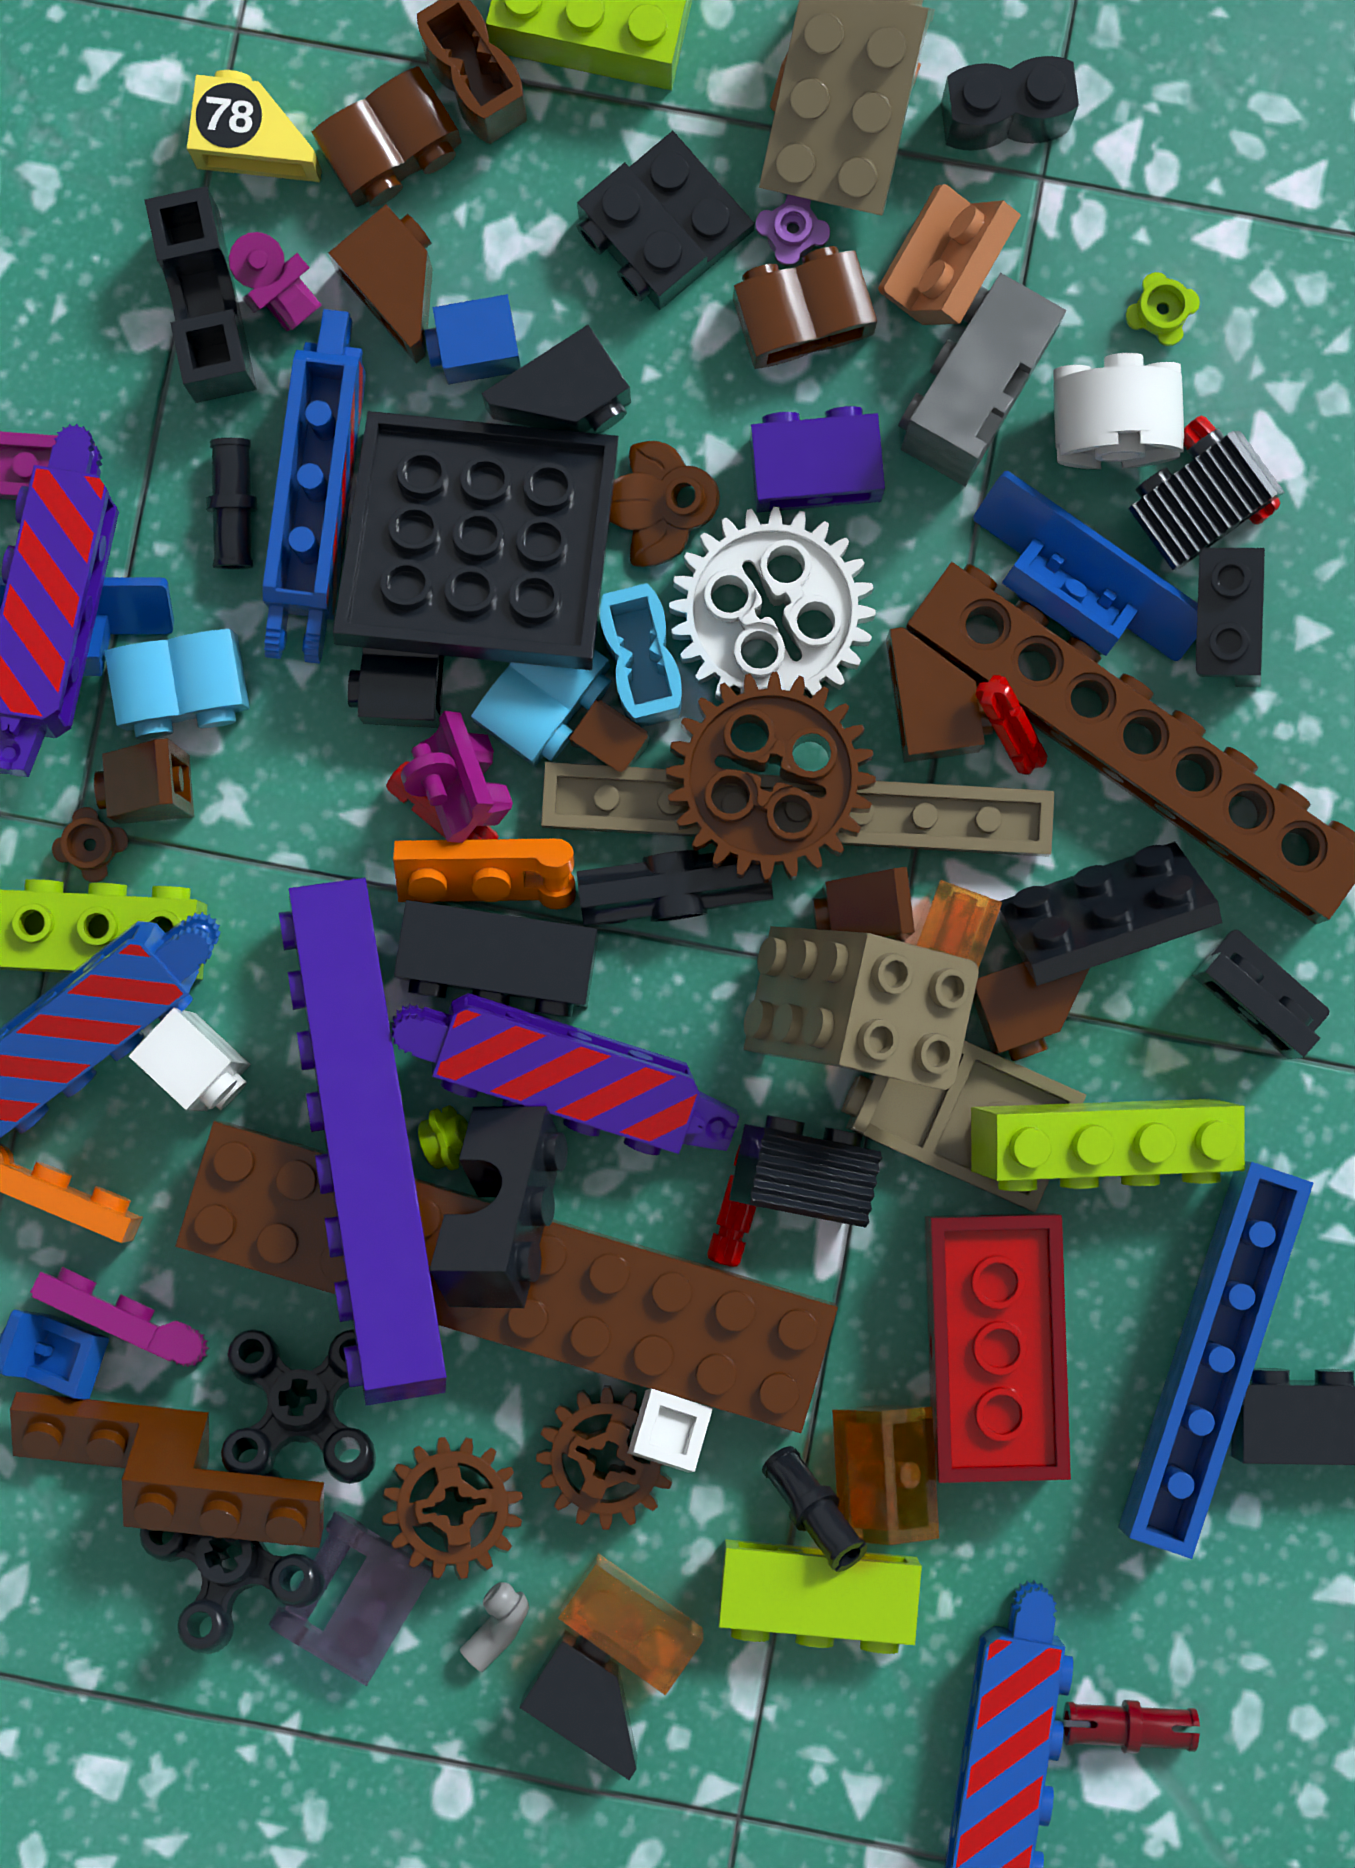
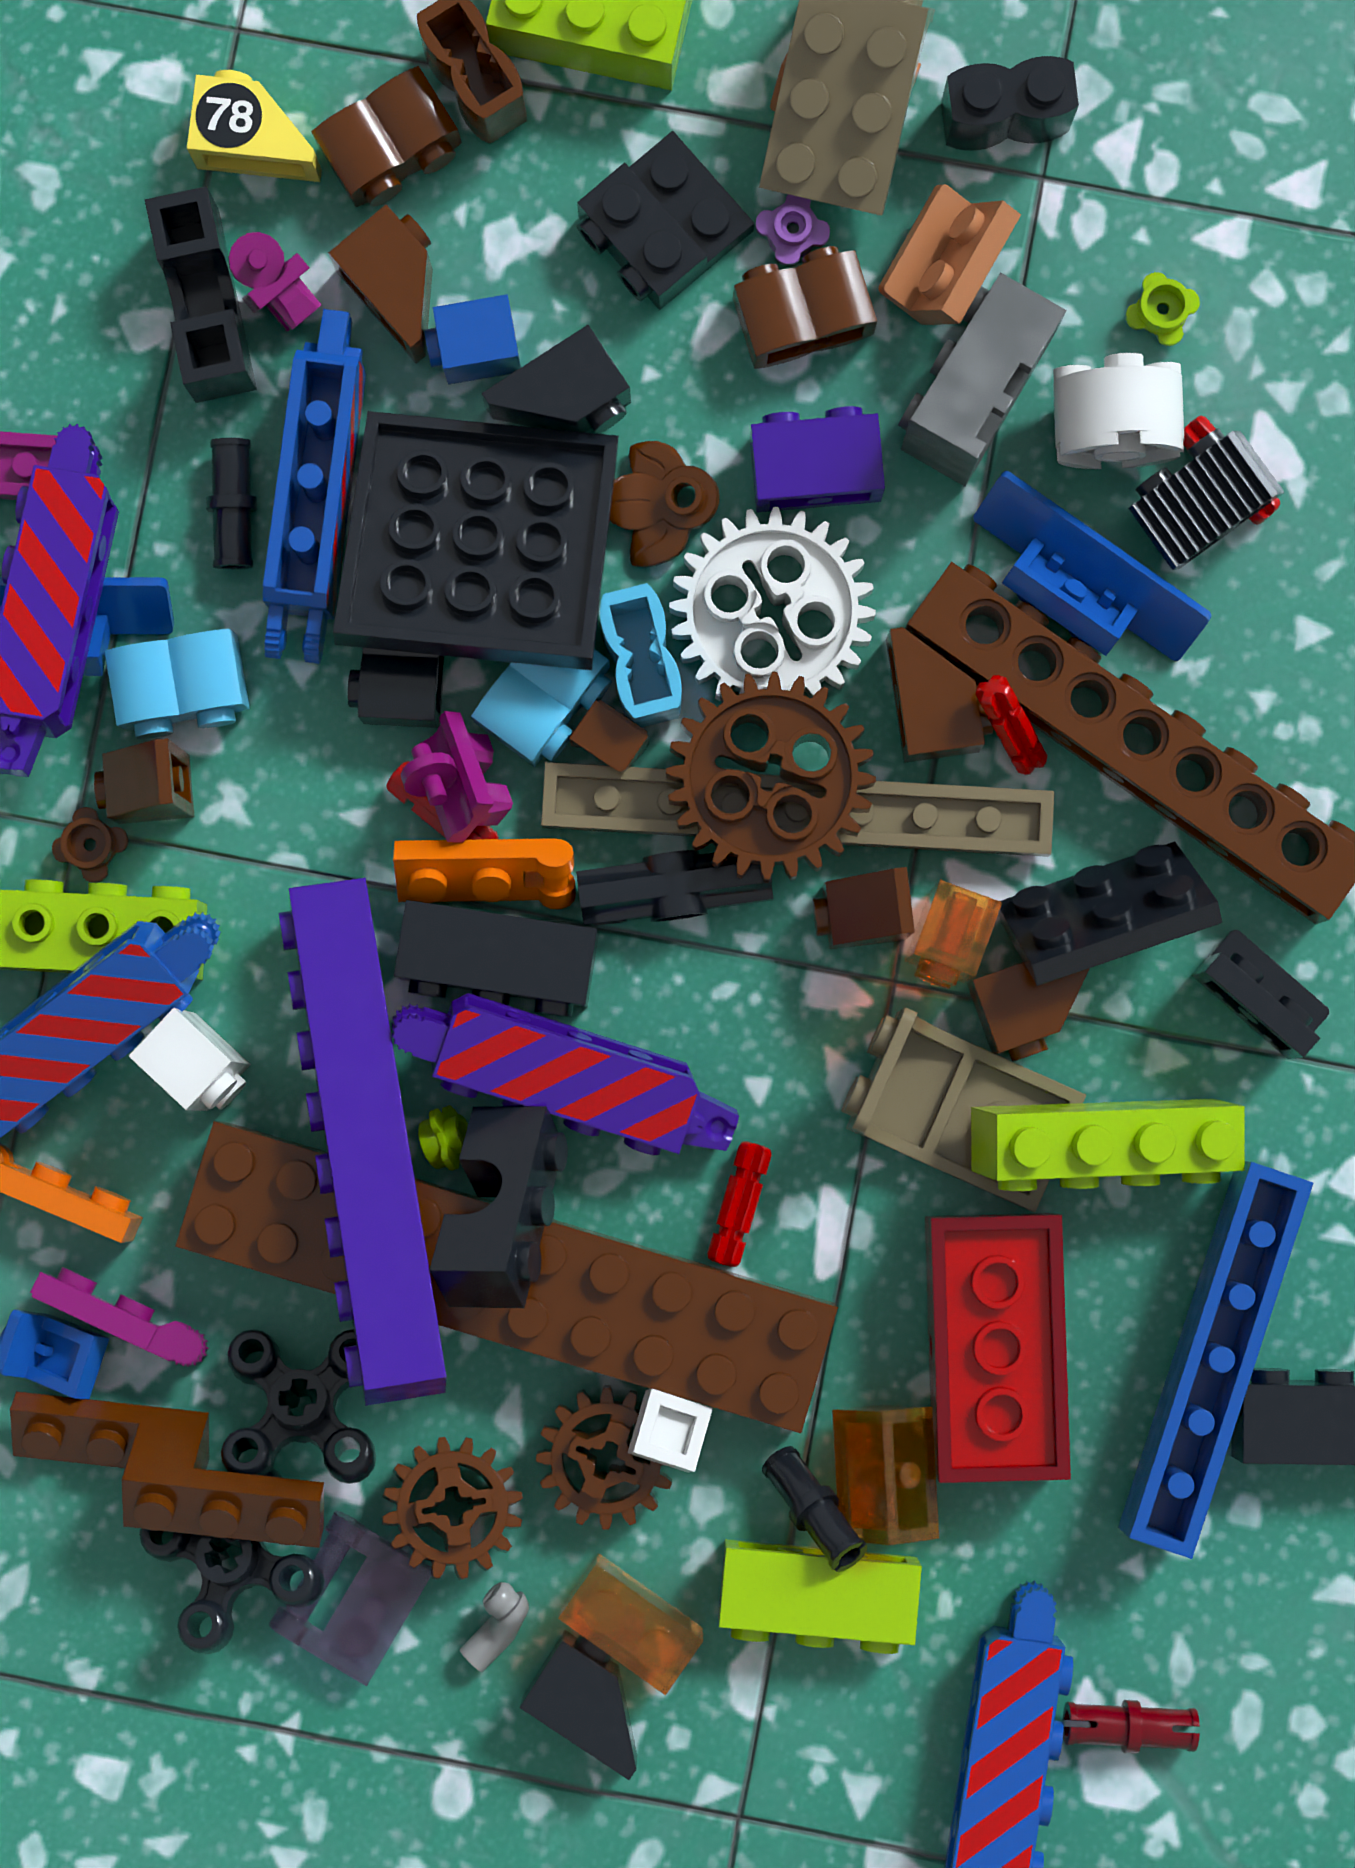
black brick [729,1115,882,1228] -> none
dark tan bracket [743,926,979,1090] -> none
black bracket [1196,548,1265,687] -> none

